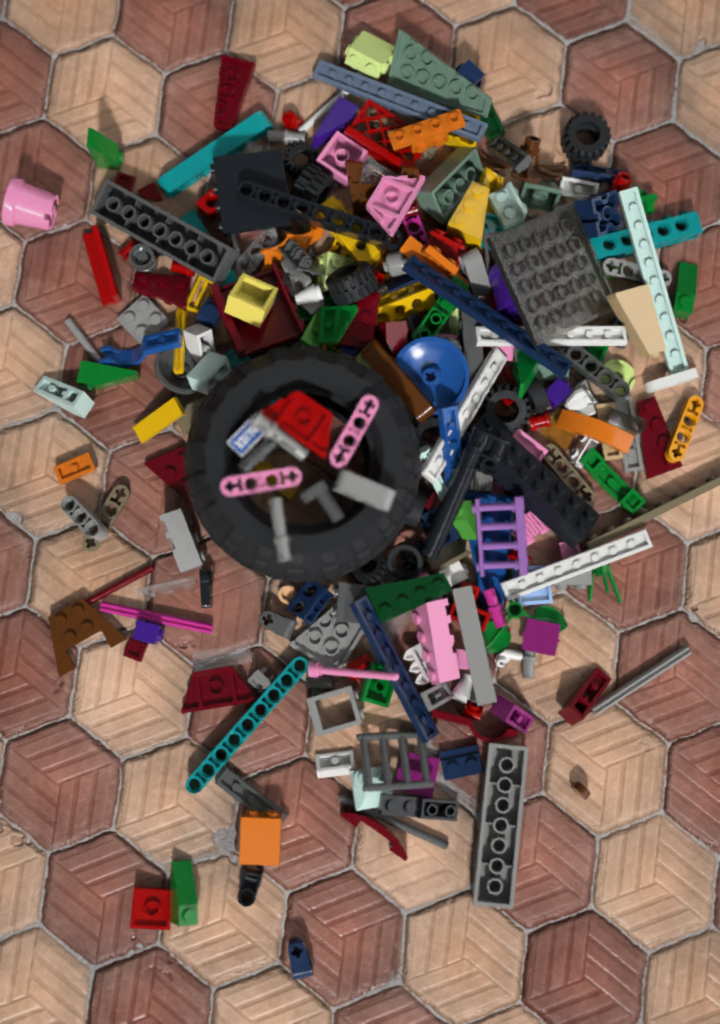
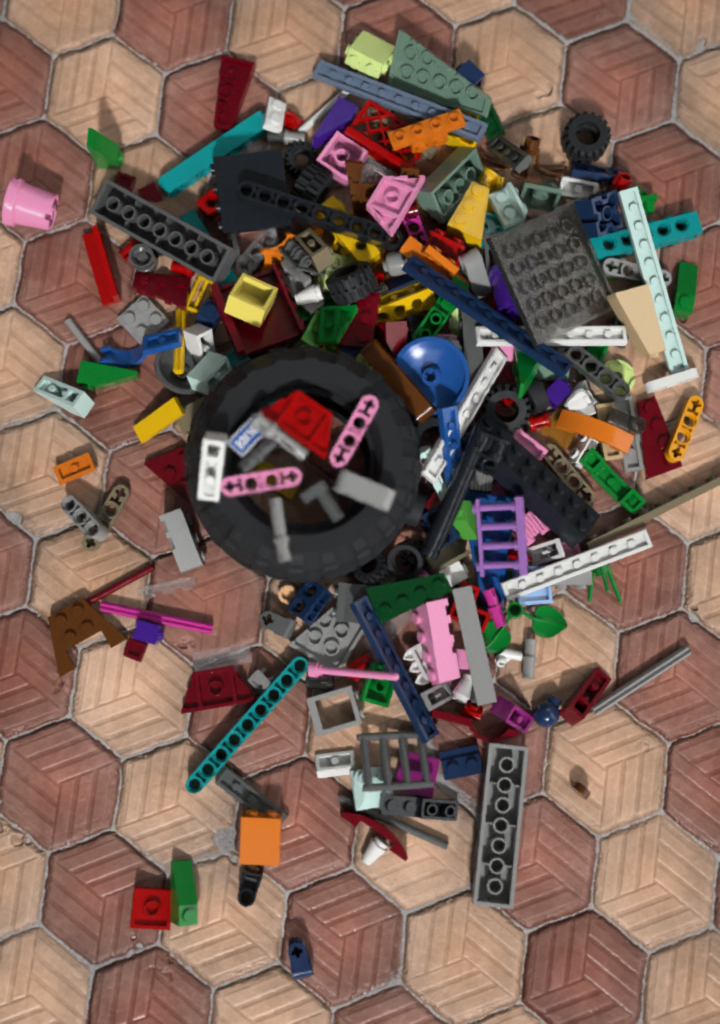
black piece [199,568,214,608] -> none
magenta piece [521,618,561,656] -> none
none -> white slope [197,432,228,501]
none -> white plate [262,96,286,135]
none -> dark tan brick [294,227,335,273]
none -> white cone [361,835,389,866]
none -> white slope [527,538,565,566]
none -> dark blue piece [533,695,562,727]

